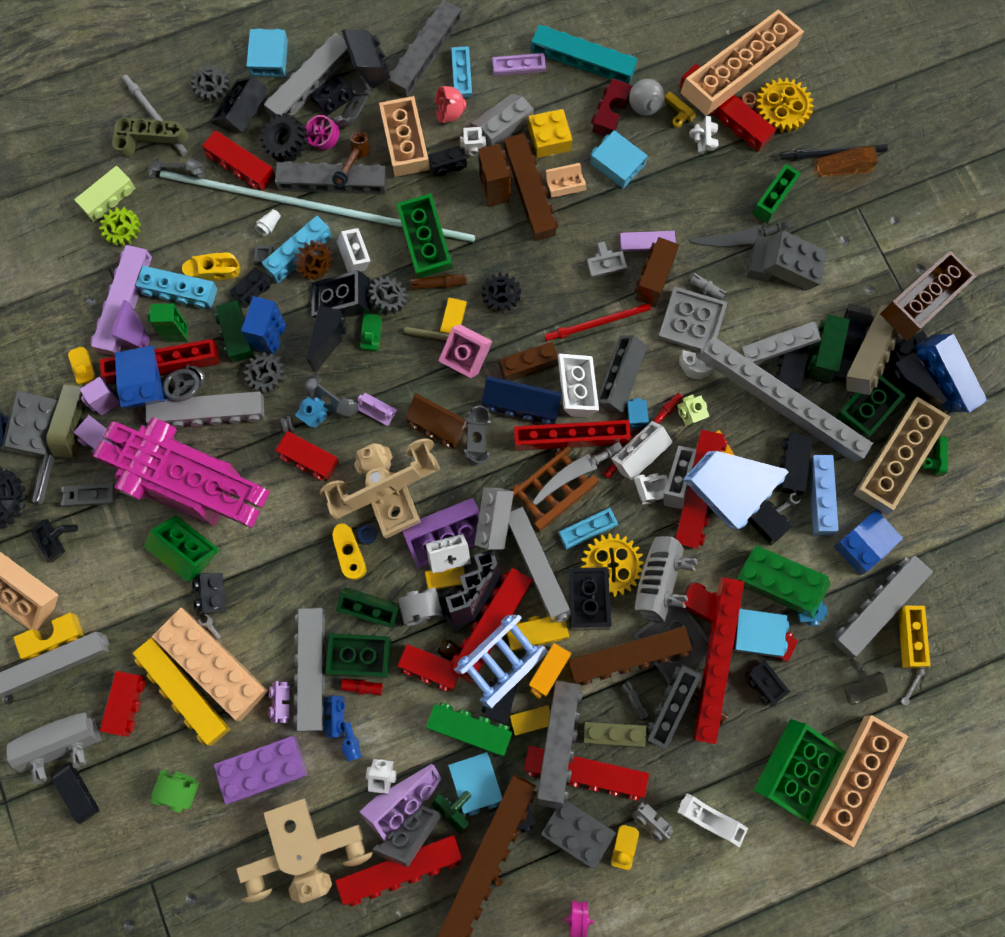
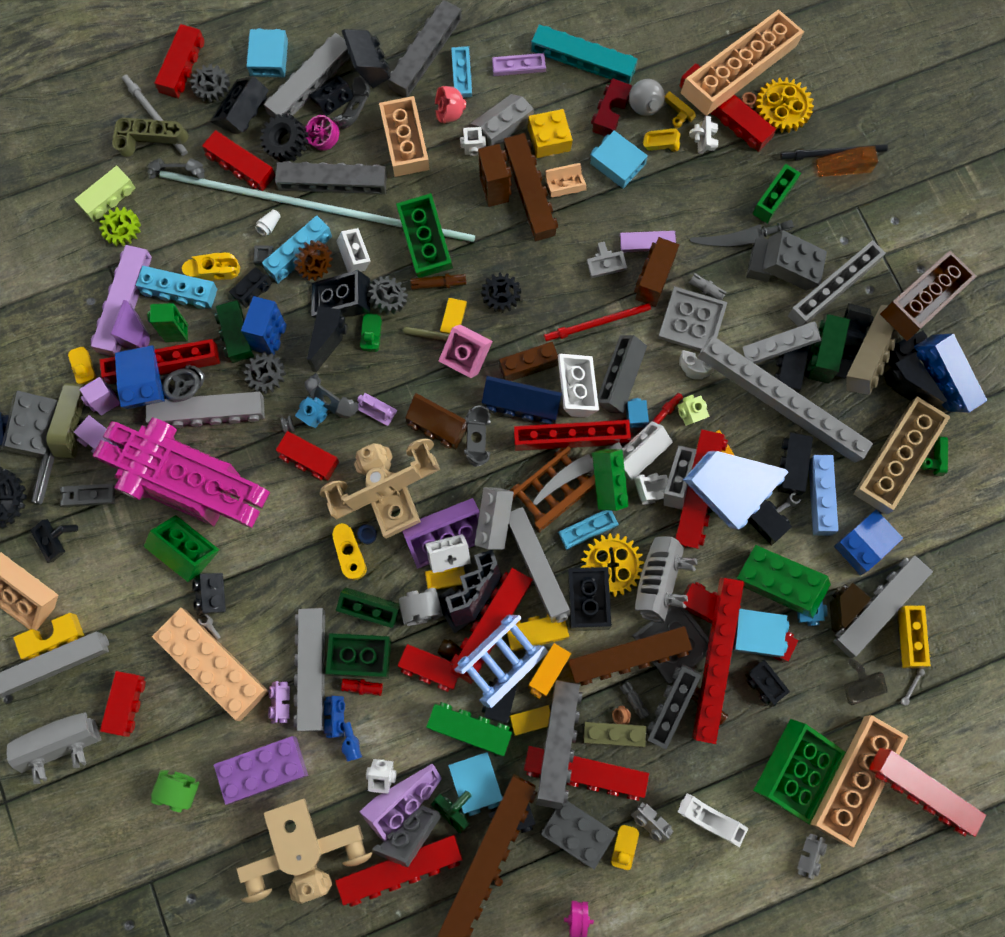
black beam [50,762,99,824] -> none
yellow brick [133,637,231,746] -> none
reddish brown piece [332,132,369,187] -> none
black bracket [427,145,467,177] -> none
dark green brick [835,375,905,439] -> none
none -> red brick [154,24,204,99]
none -> green brick [592,449,628,511]
none -> nougat plate [612,705,631,725]
none -> yellow piece [643,128,680,152]
none -> light grey brick [788,240,886,327]
none -> light grey hinge [797,833,827,879]
none -> dark brown slope [830,583,871,633]
none -> brick [869,747,986,837]

